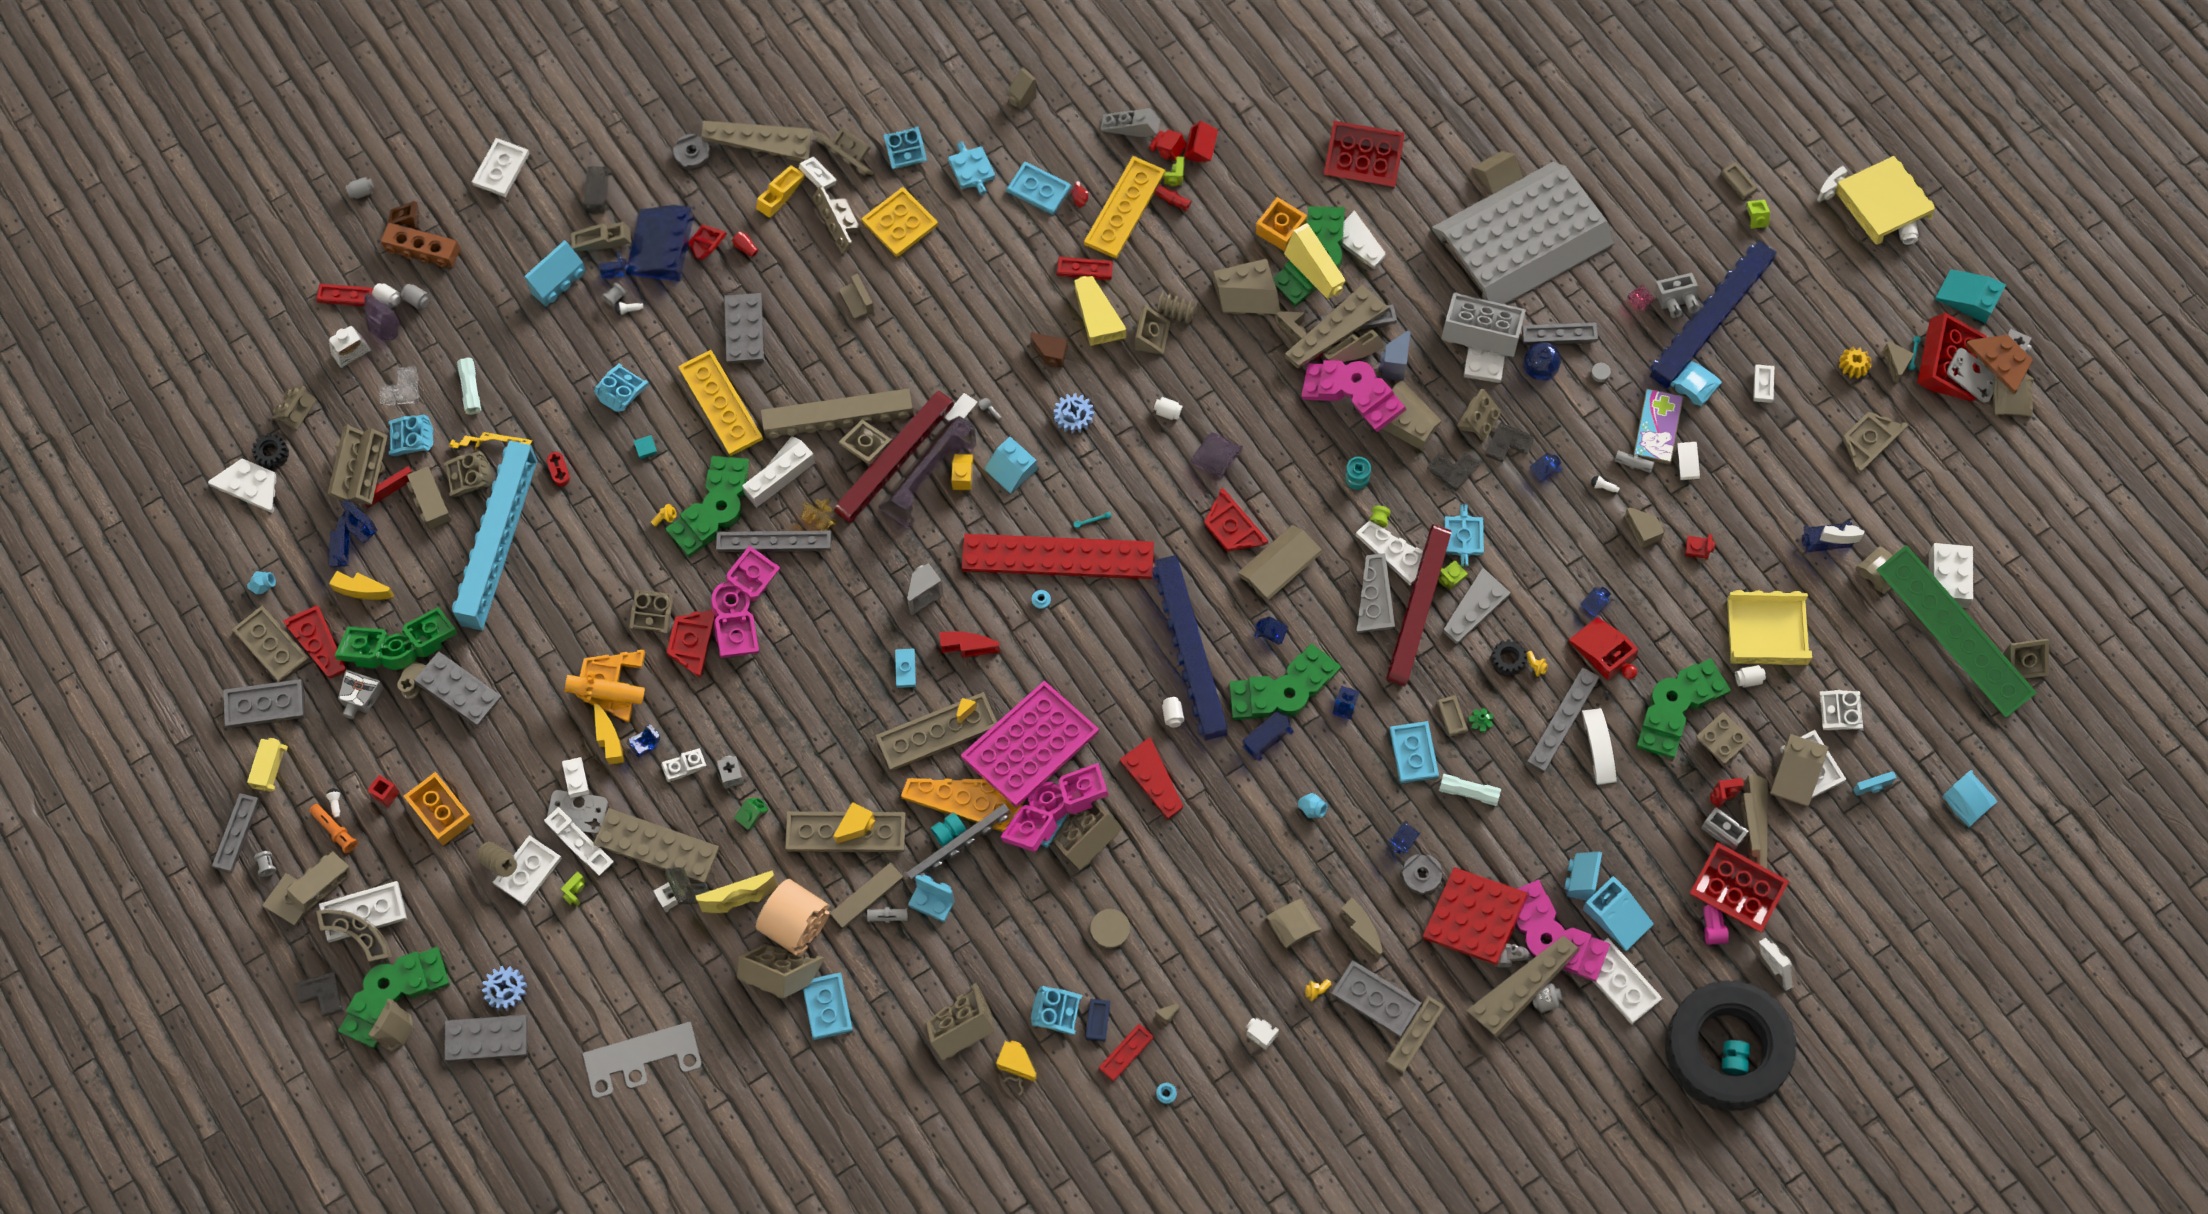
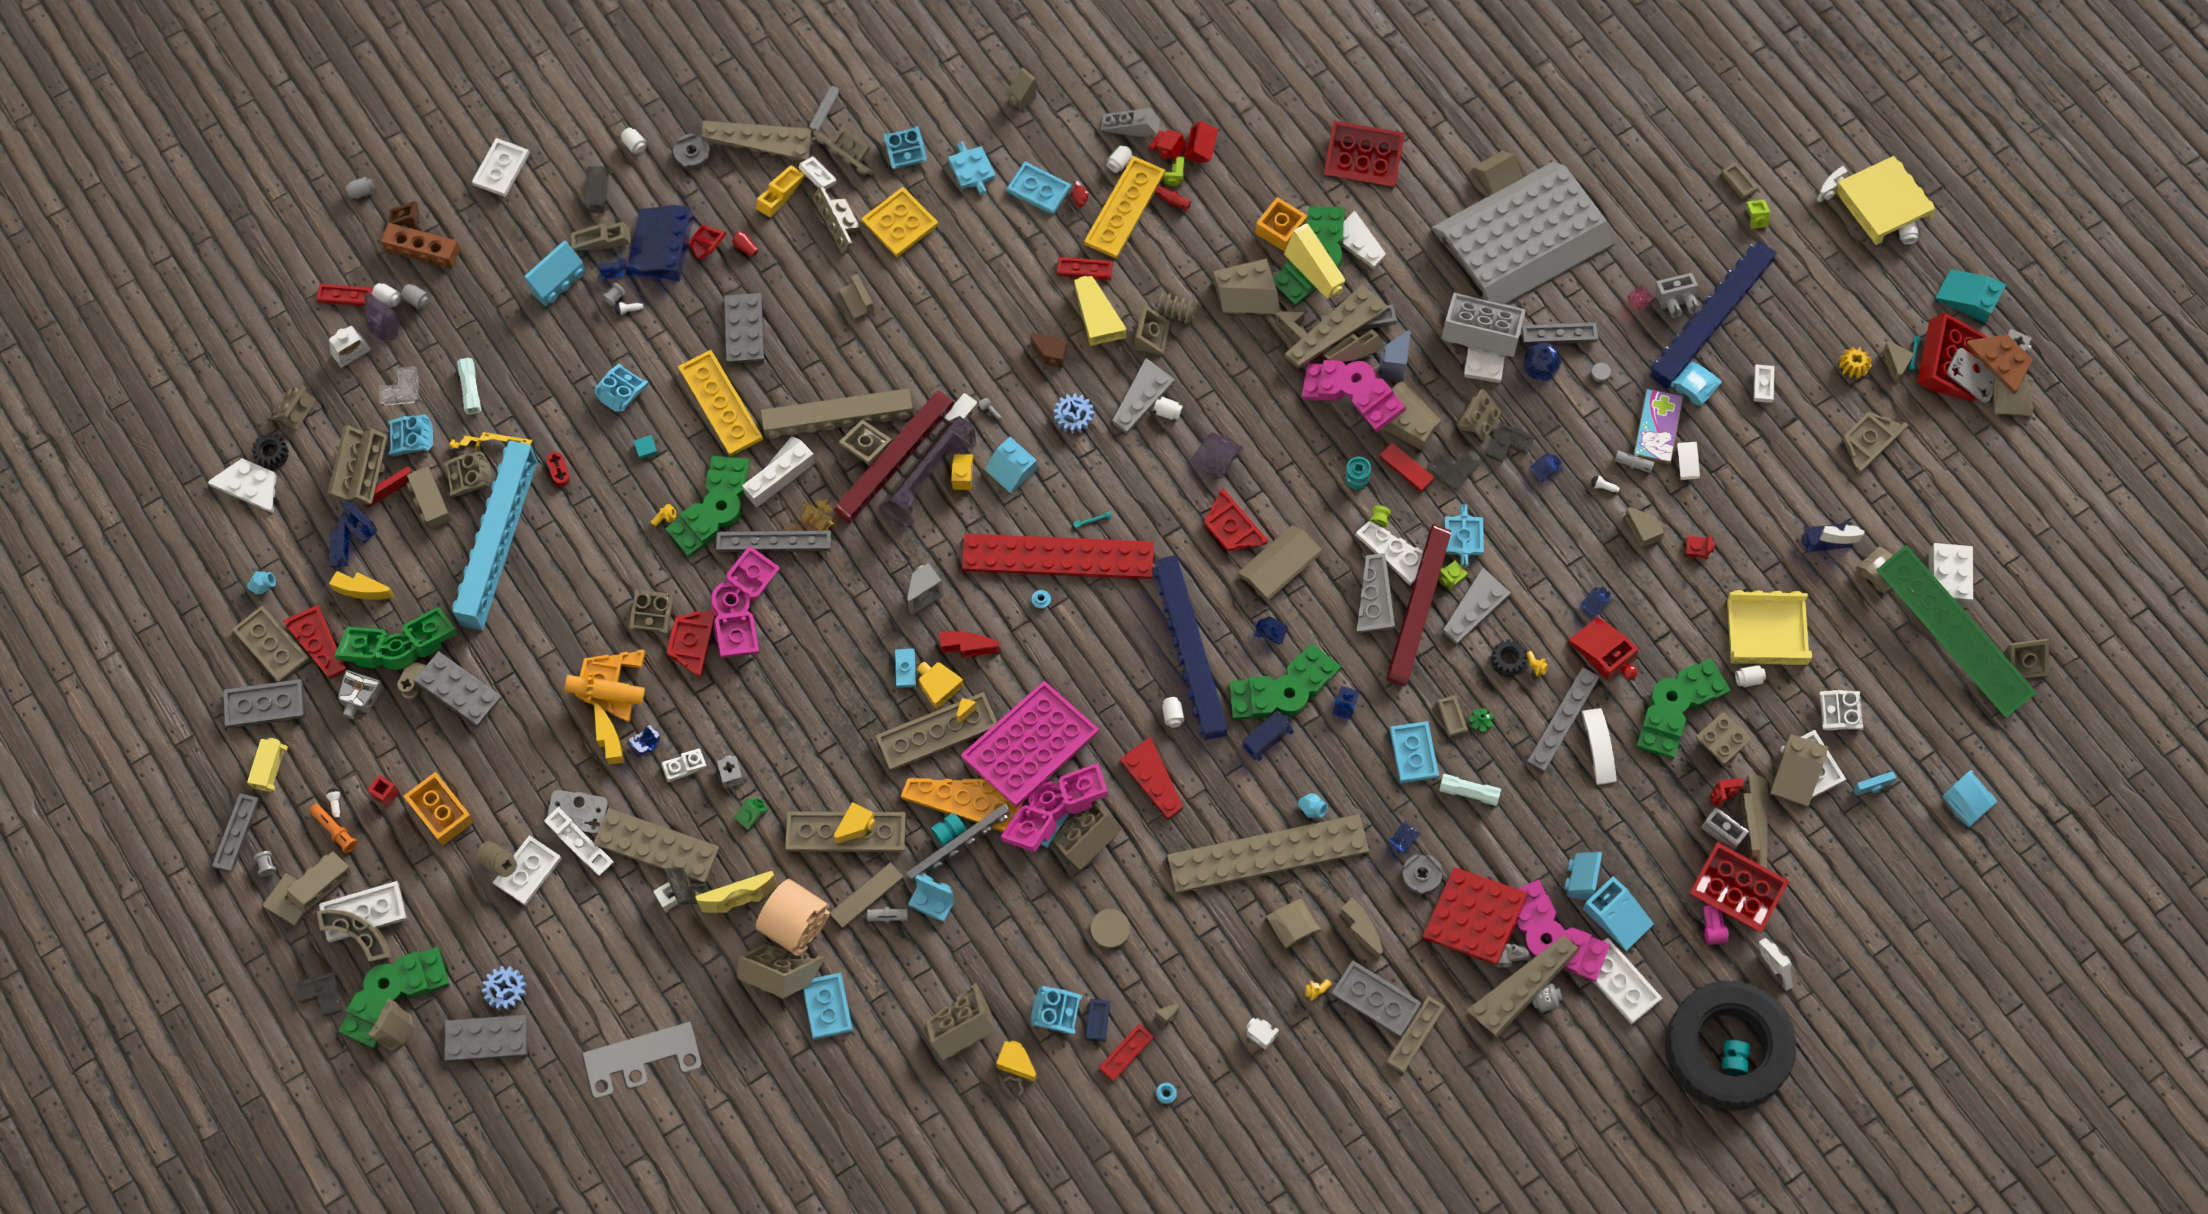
lime bracket [561,871,586,906] -> none
white plate [562,757,589,798] -> none
none -> white brick [621,128,647,154]
none -> light grey axle [809,86,839,132]
none -> yellow torso [917,662,964,710]
none -> white brick [1107,146,1133,173]
none -> light grey wing [1113,358,1175,434]
none -> dark tan plate [1167,814,1369,894]
none -> red tile [1379,443,1435,493]

